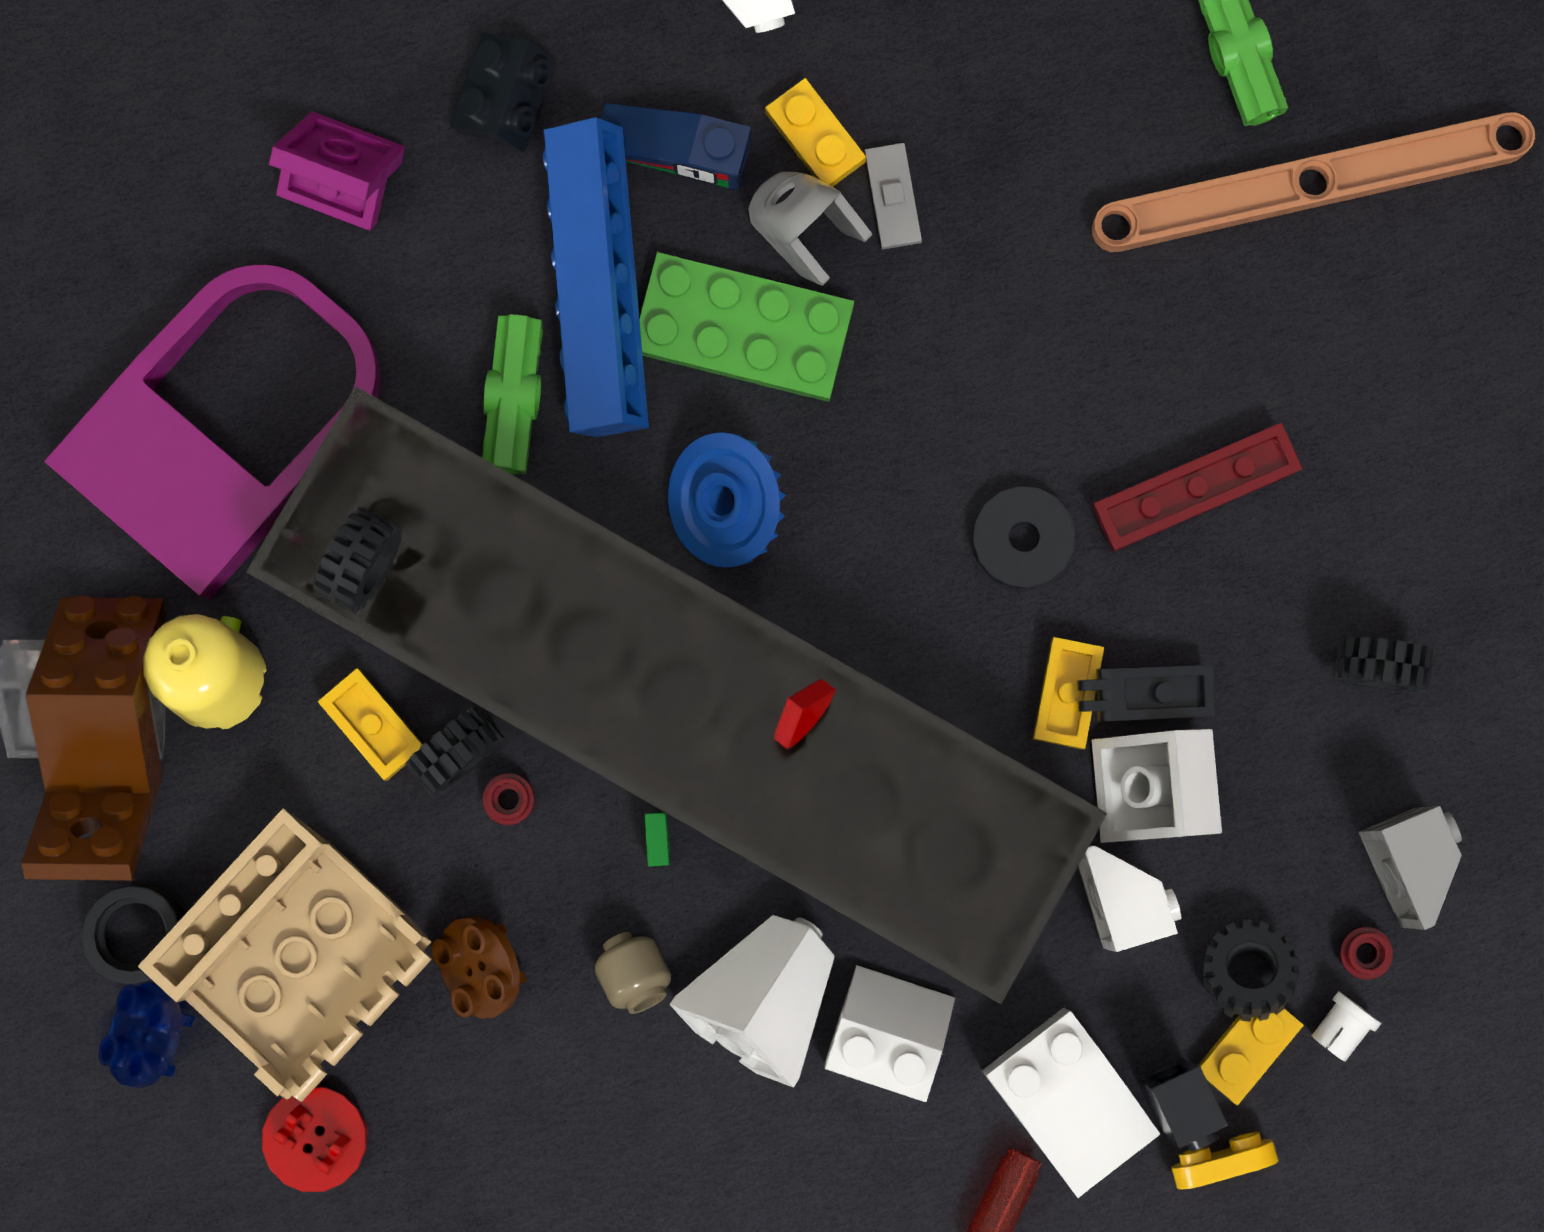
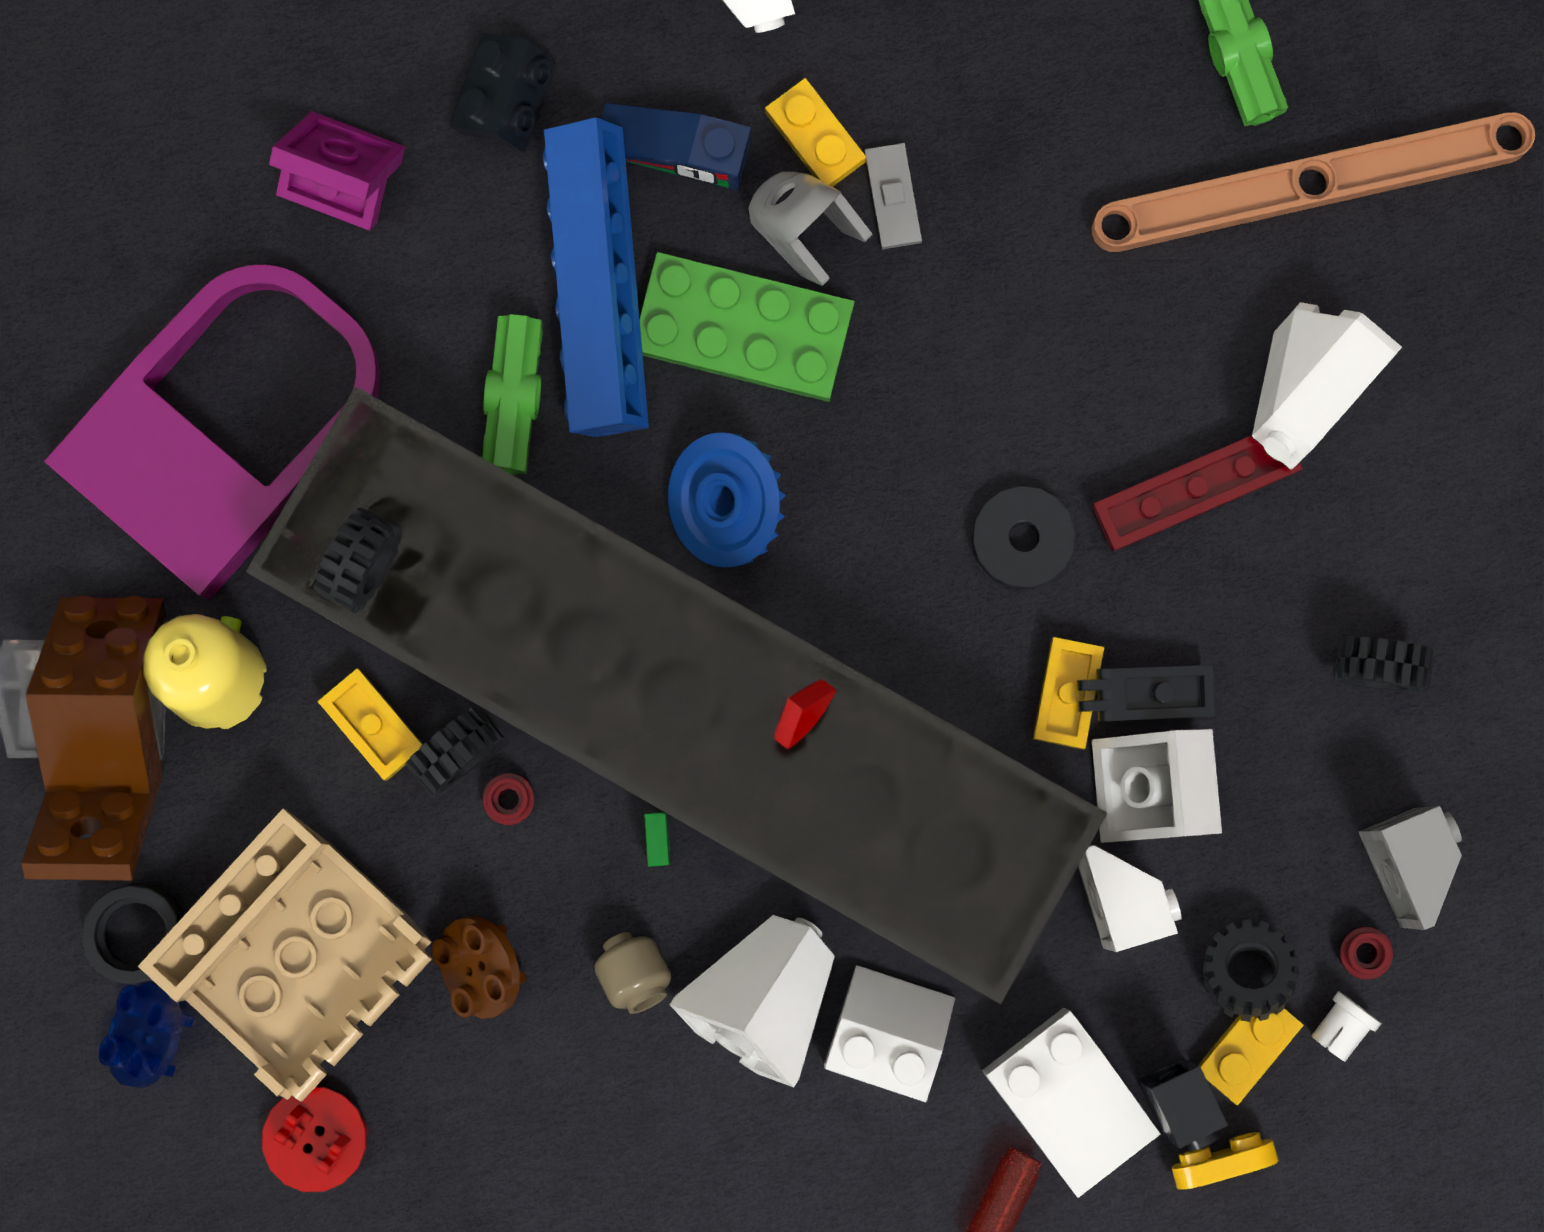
none -> white slope [1252,302,1402,470]

